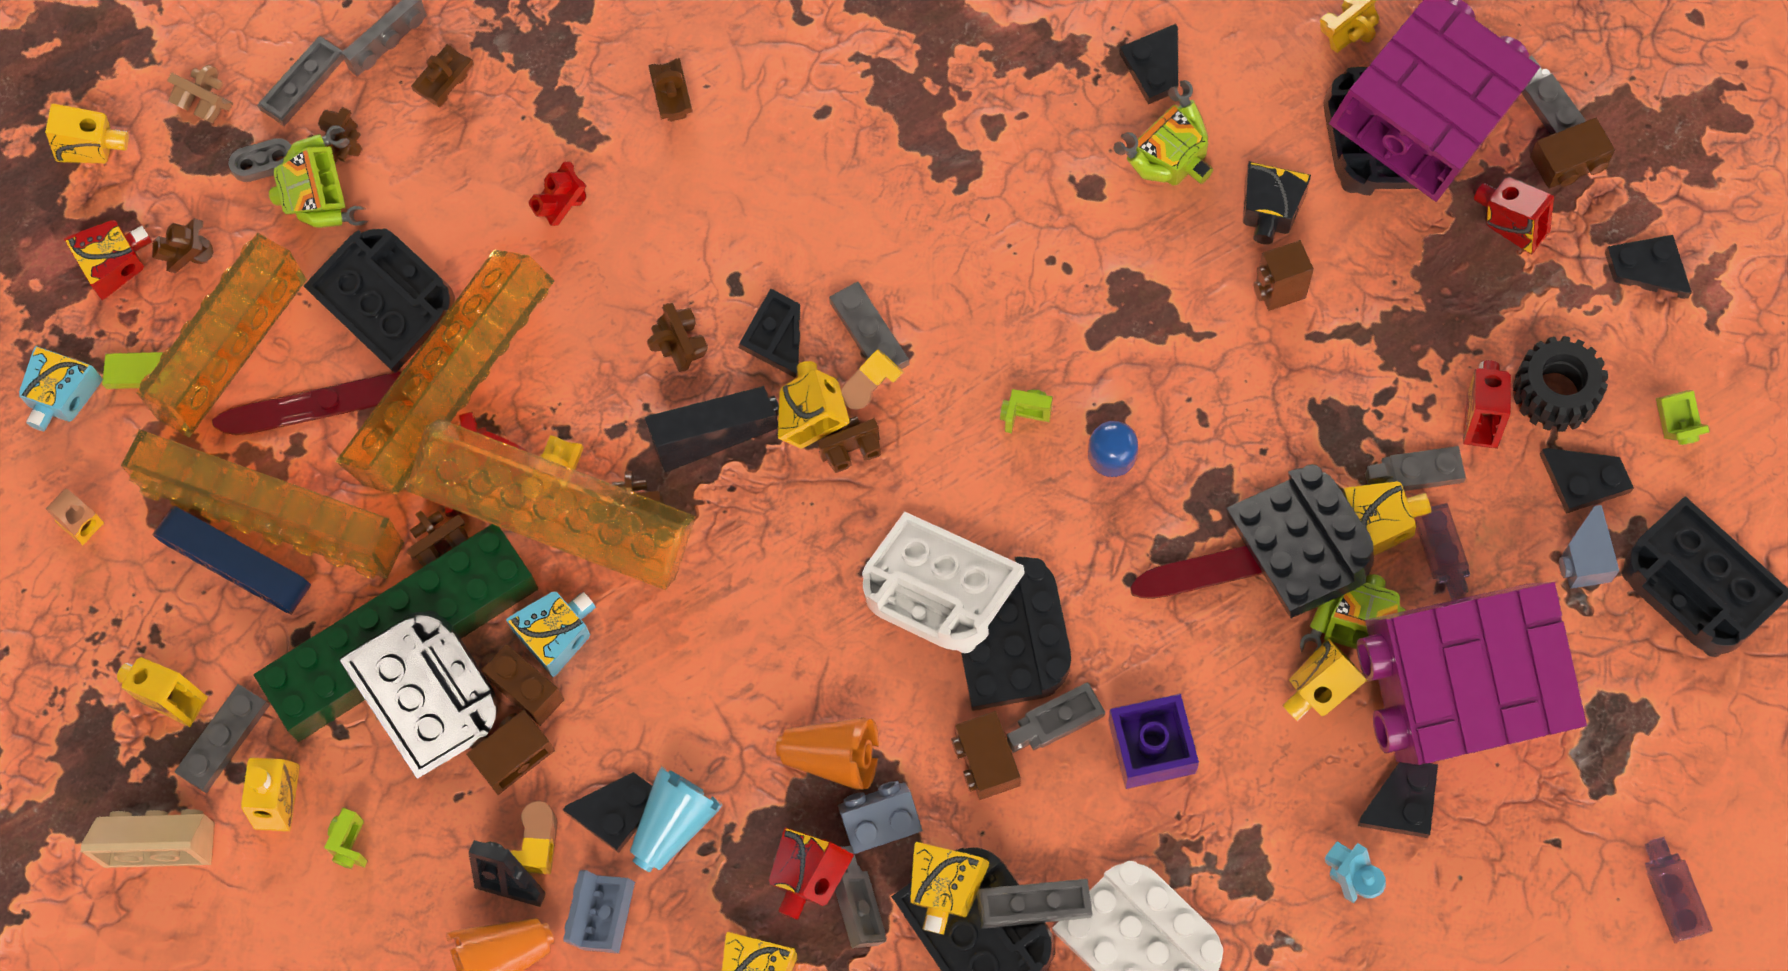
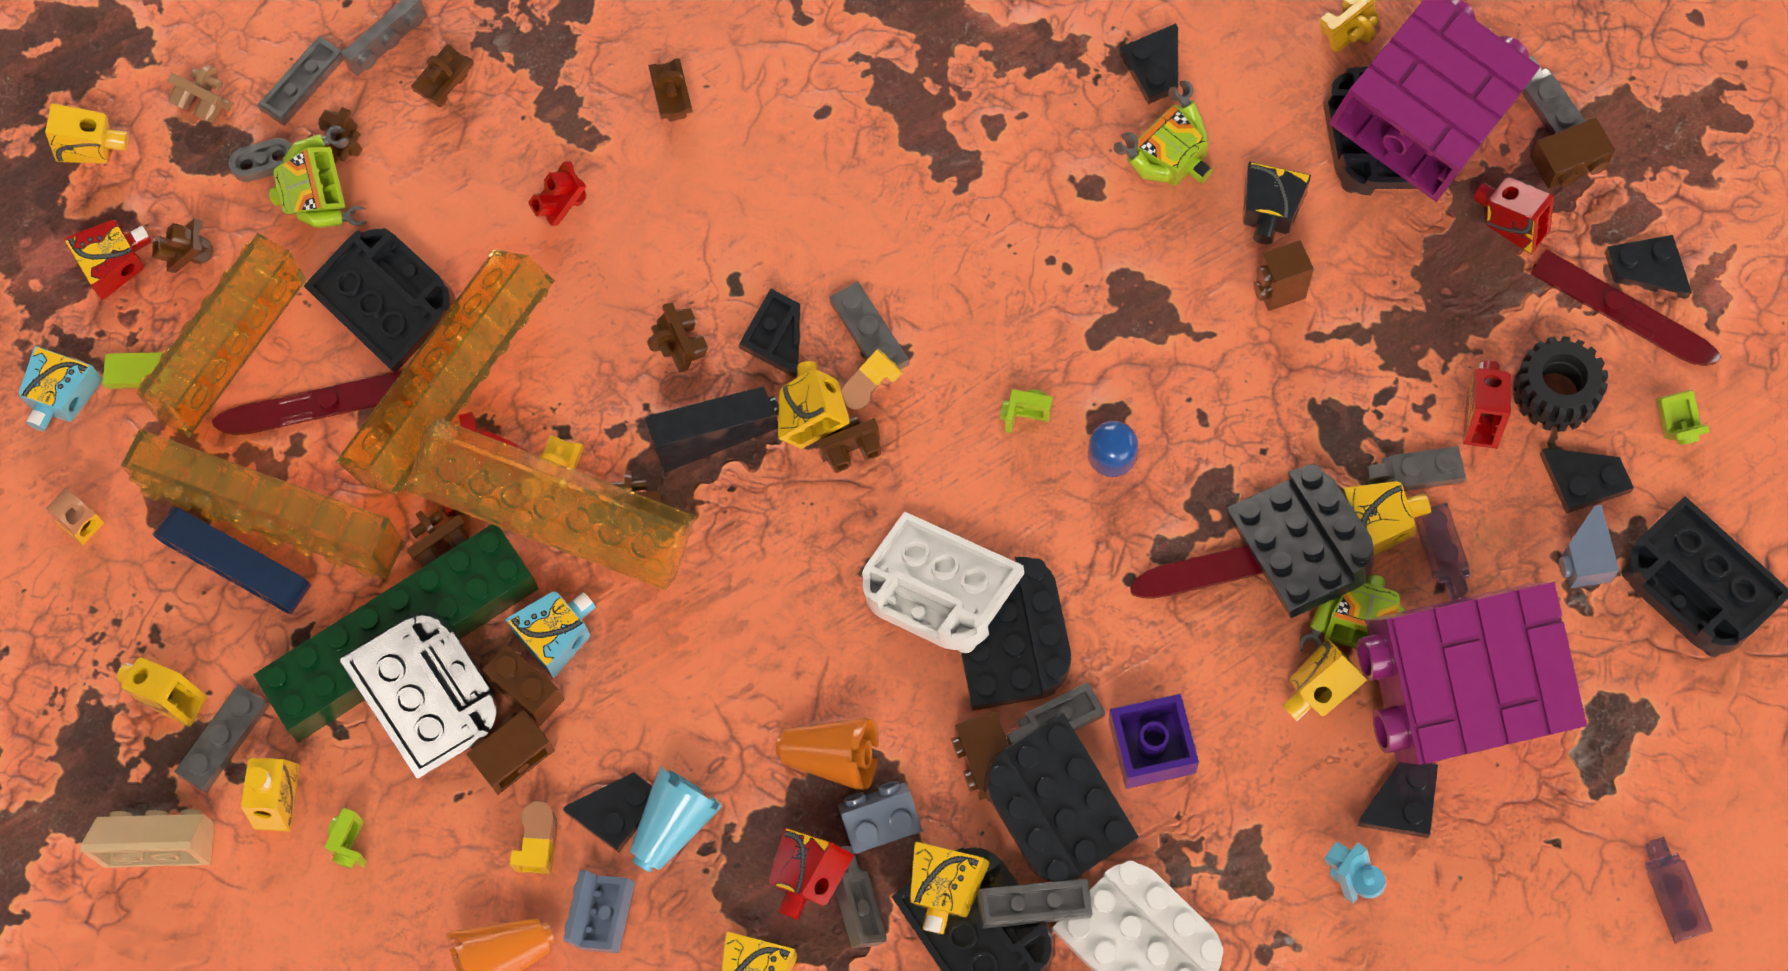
black wing [468,840,545,907] -> none
none -> black plate [983,712,1139,882]
none -> dark red piece [1531,249,1721,366]

